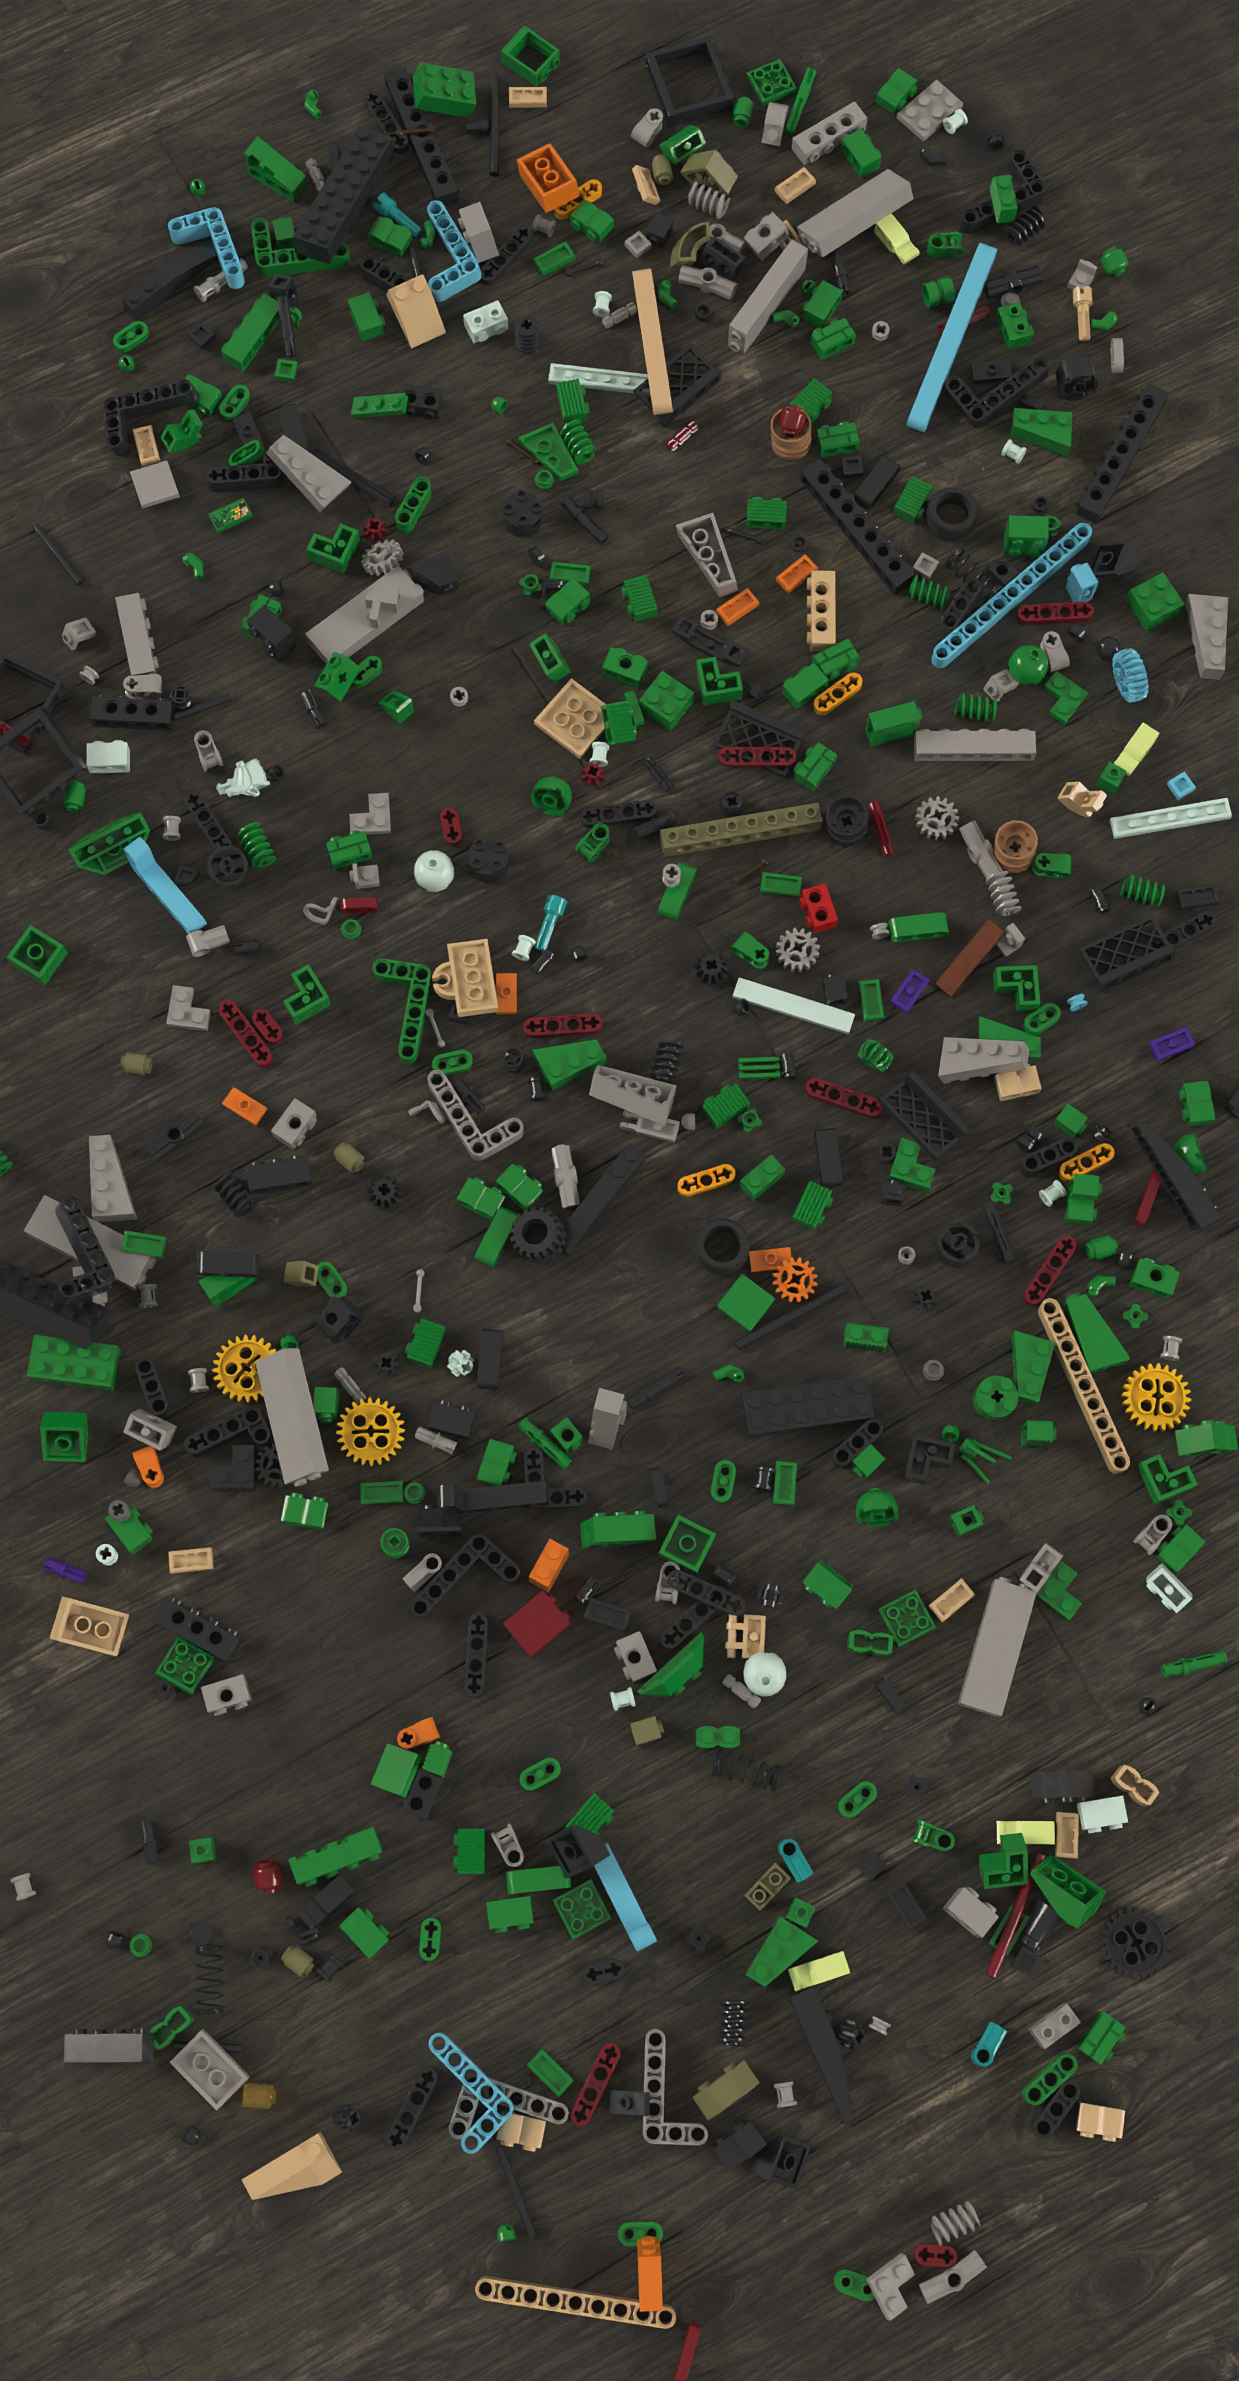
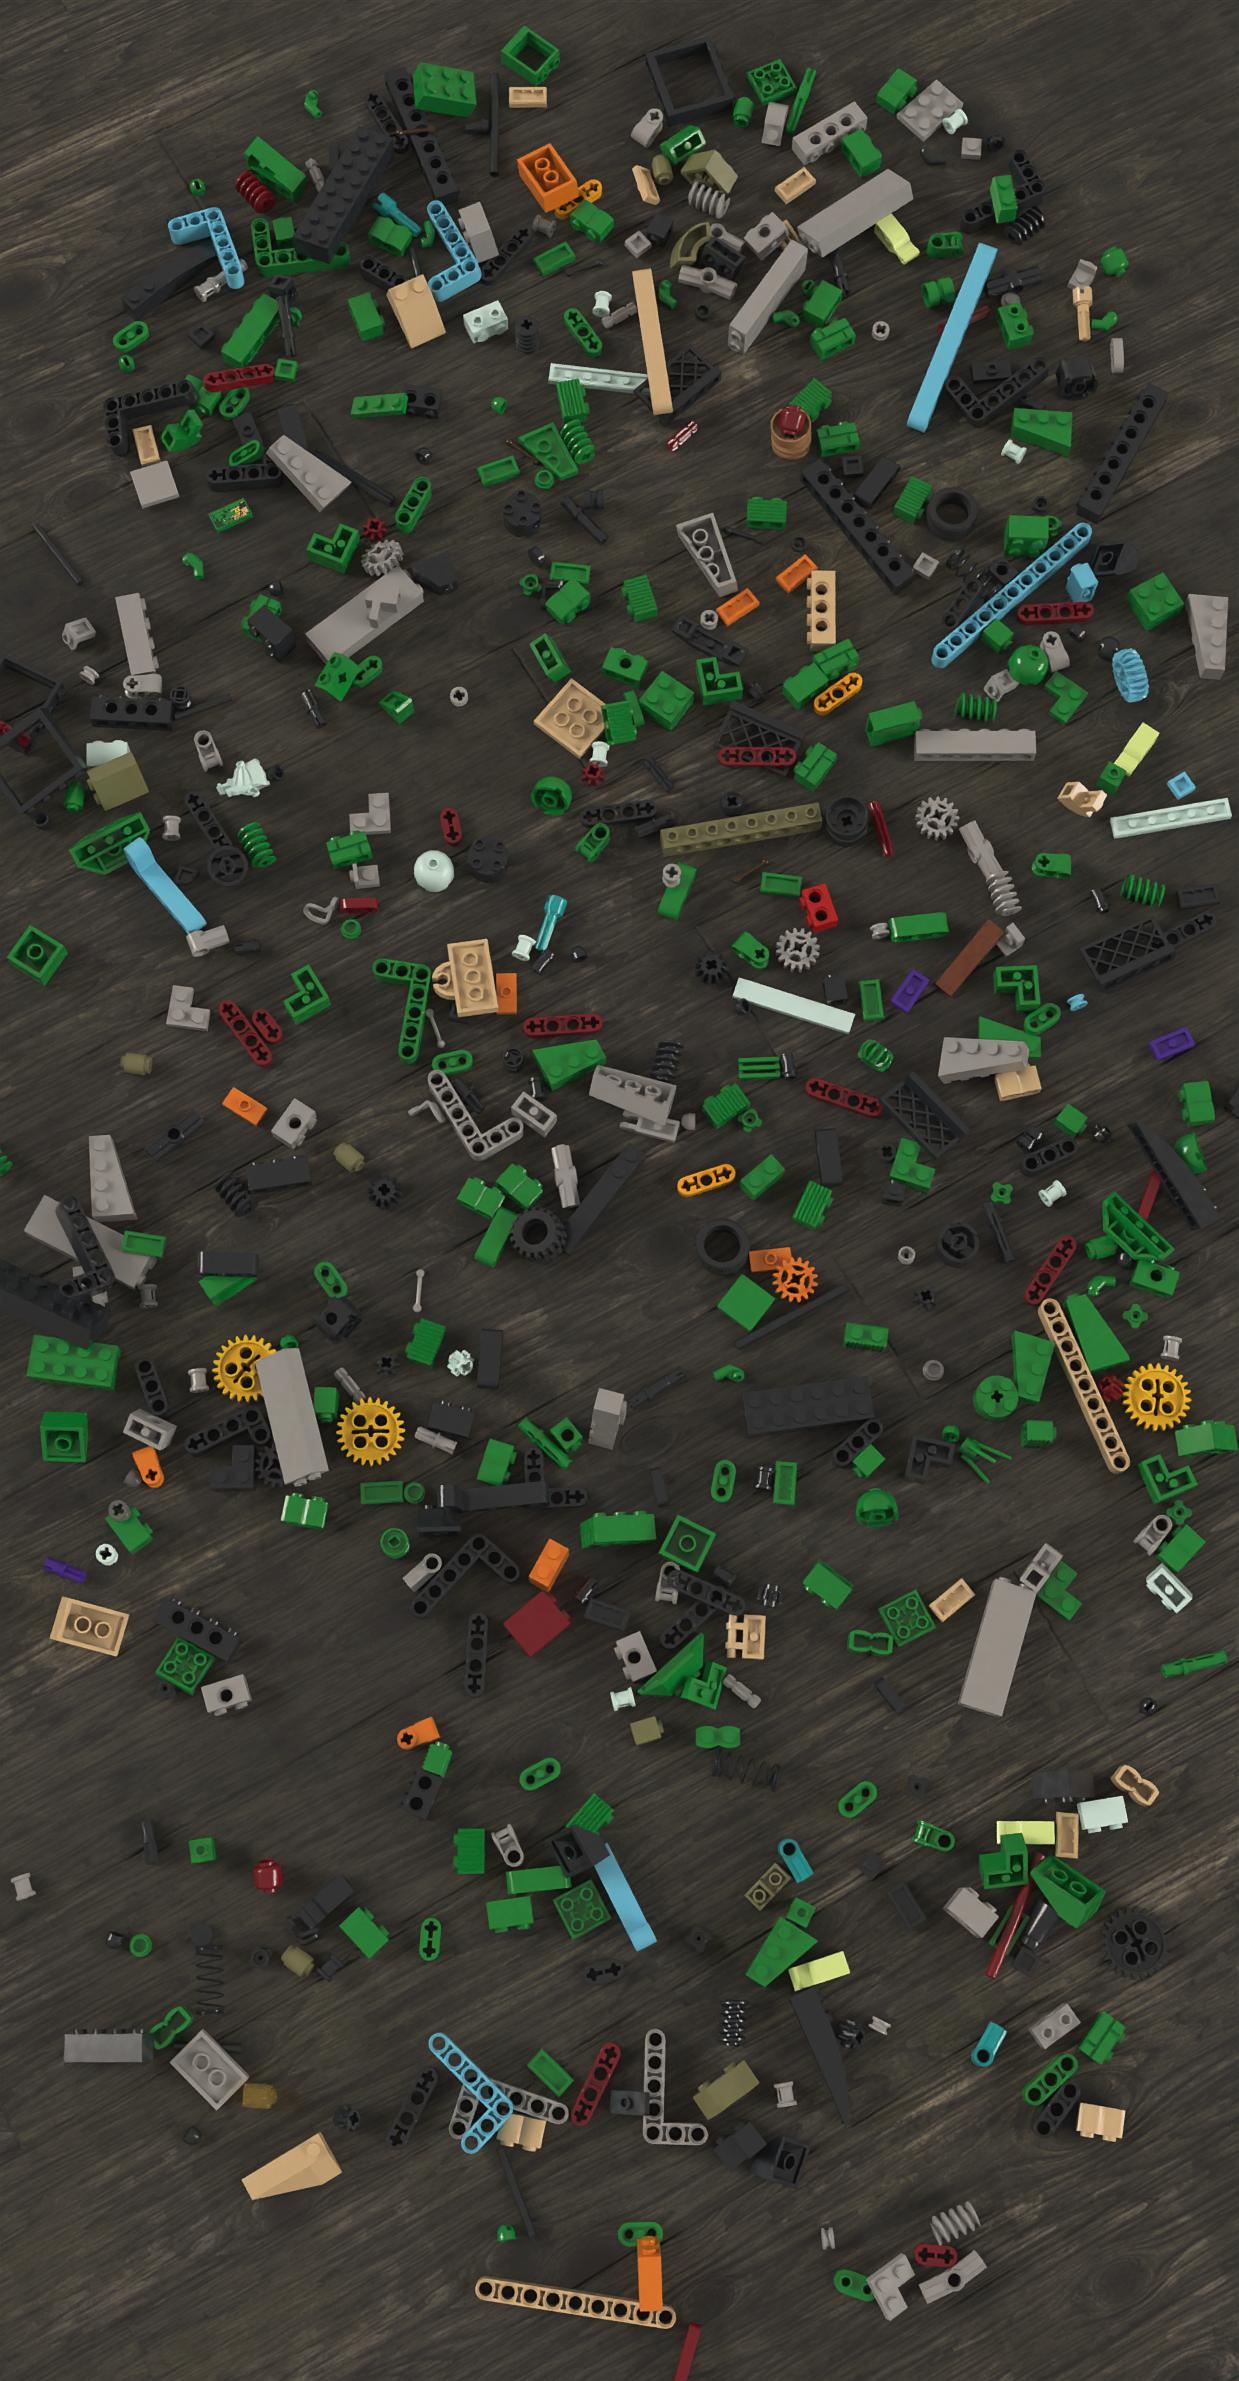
tan plate [168,1547,214,1574] -> none
olive brick [284,1261,319,1287] -> none
green wedge [288,1827,384,1888] -> none
green tile [371,1743,422,1798] -> none
light aqua cylinder [743,1652,786,1697] -> none
green piece [908,575,952,611] -> none
green brick [949,1505,984,1537] -> none
medium nougat wheel [994,820,1038,873] -> none
light orange beam [1058,1143,1115,1182] -> none
green brick [1065,1173,1102,1226] -> none
none -> olive brick [86,752,149,811]
none -> dark red beam [203,364,275,392]
none -> dark red piece [235,170,276,214]
none -> green tile [477,455,520,487]
none -> light grey brick [511,1091,557,1138]
none -> green beam [564,308,602,358]
none -> green plate [681,1661,727,1710]
none -> light grey bush [821,2227,835,2250]
none -> light grey plate [961,138,982,160]
none -> green brick [980,618,1014,654]
none -> dark red gear [1098,1375,1124,1403]
none -> green wedge [1102,1192,1175,1260]

